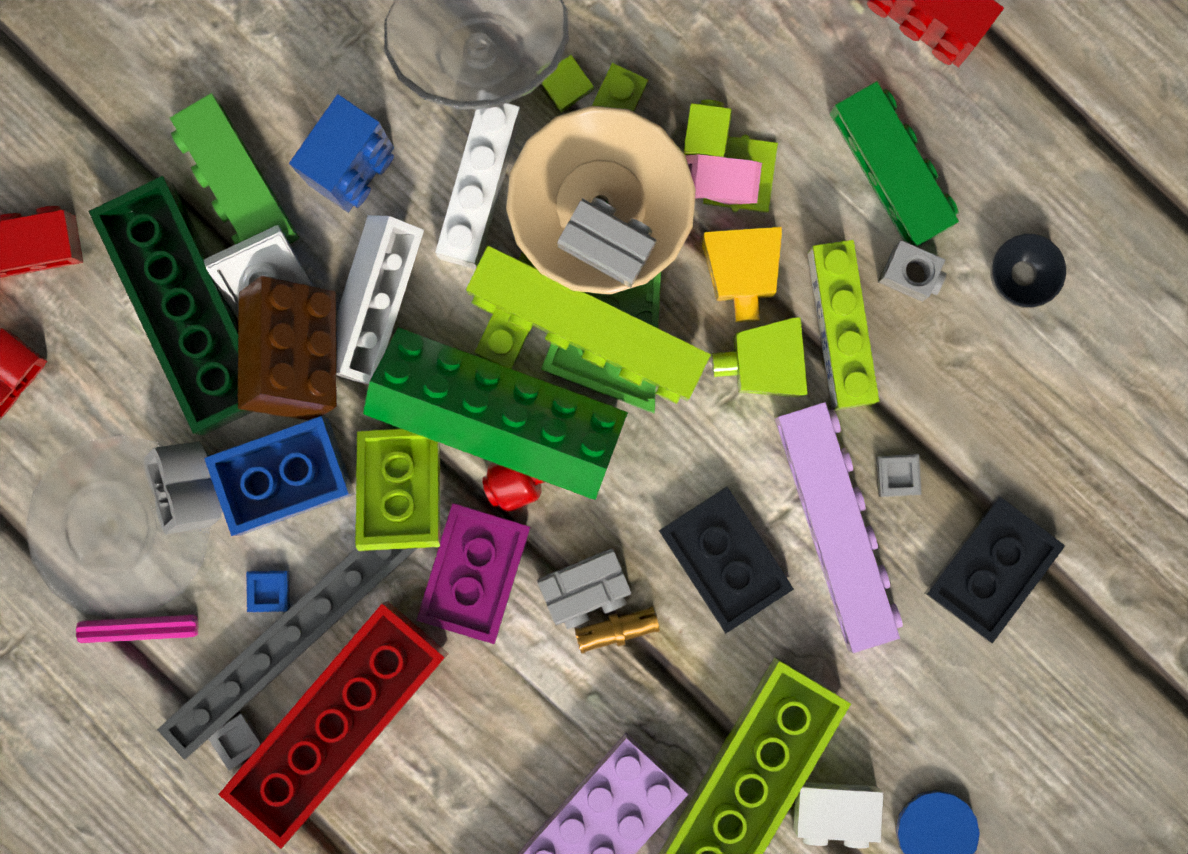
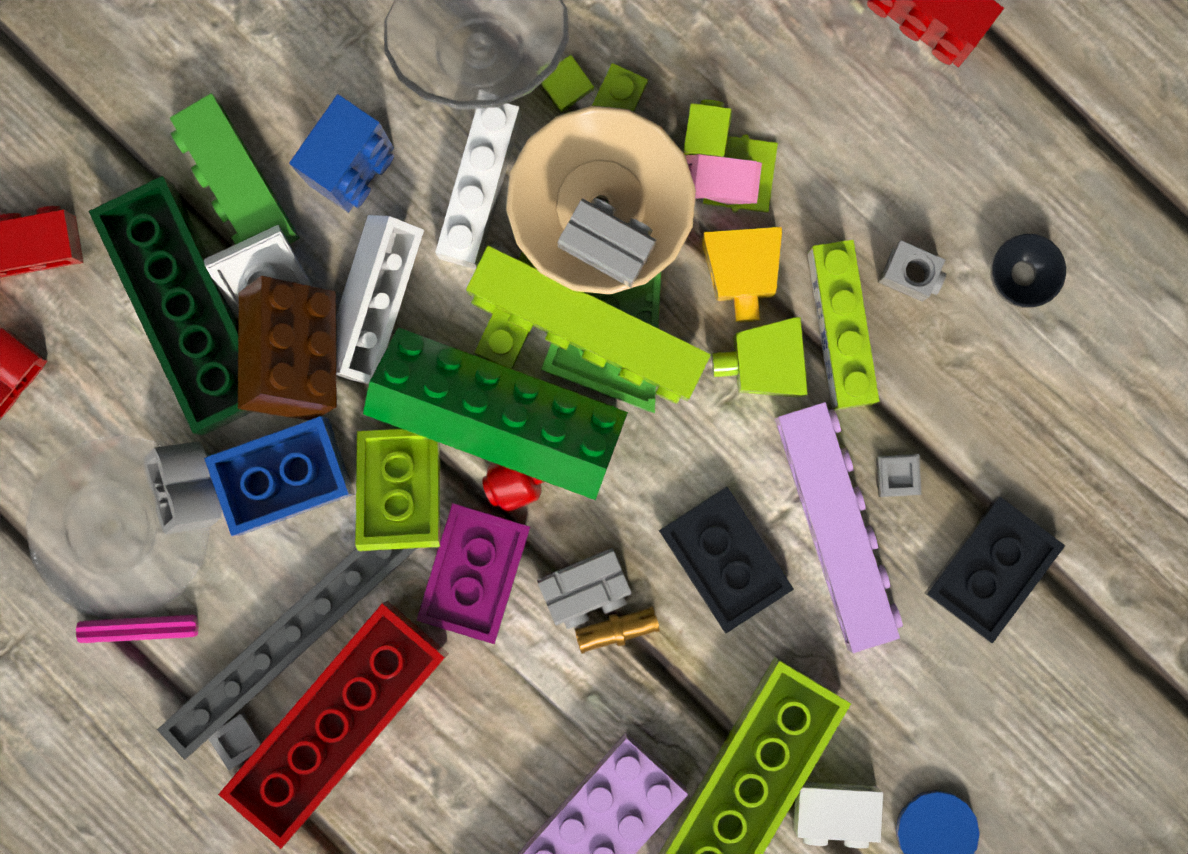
blue tile [246,570,290,612] -> none
green brick [830,81,959,247] -> none

